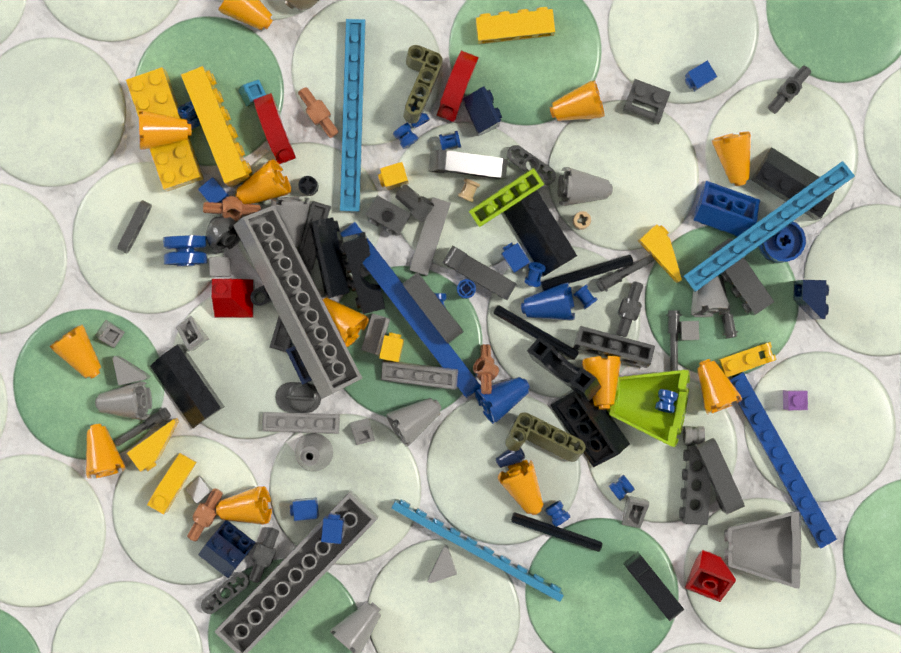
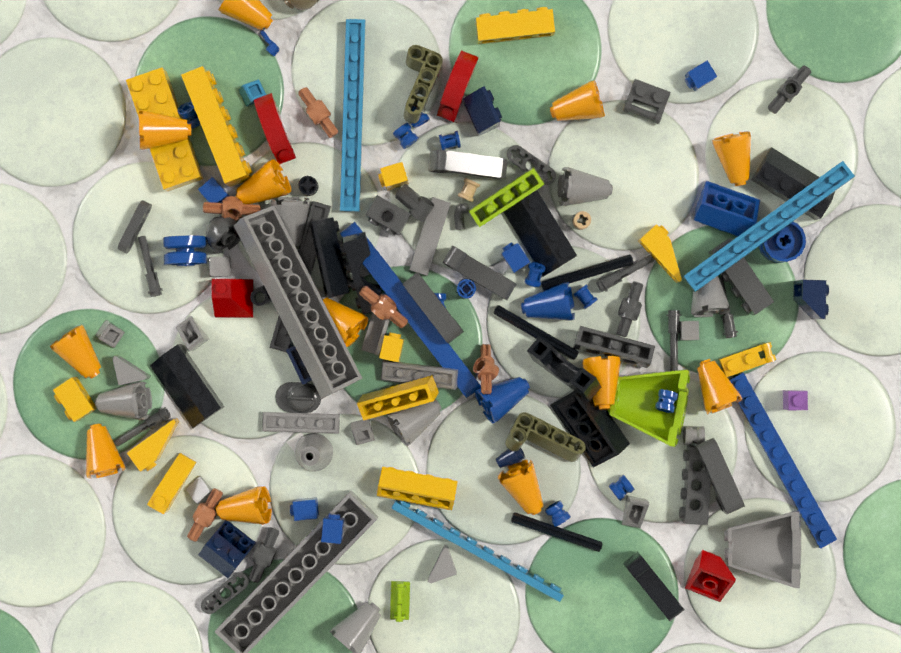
none -> yellow brick [53,377,97,422]
none -> dark grey pin [138,236,163,297]
none -> blue hand [260,30,279,56]
none -> yellow brick [357,375,439,421]
none -> nougat axle [359,286,408,328]
none -> yellow brick [377,467,458,511]
none -> lime hinge [390,581,410,622]
none -> dark grey arm [454,203,469,230]

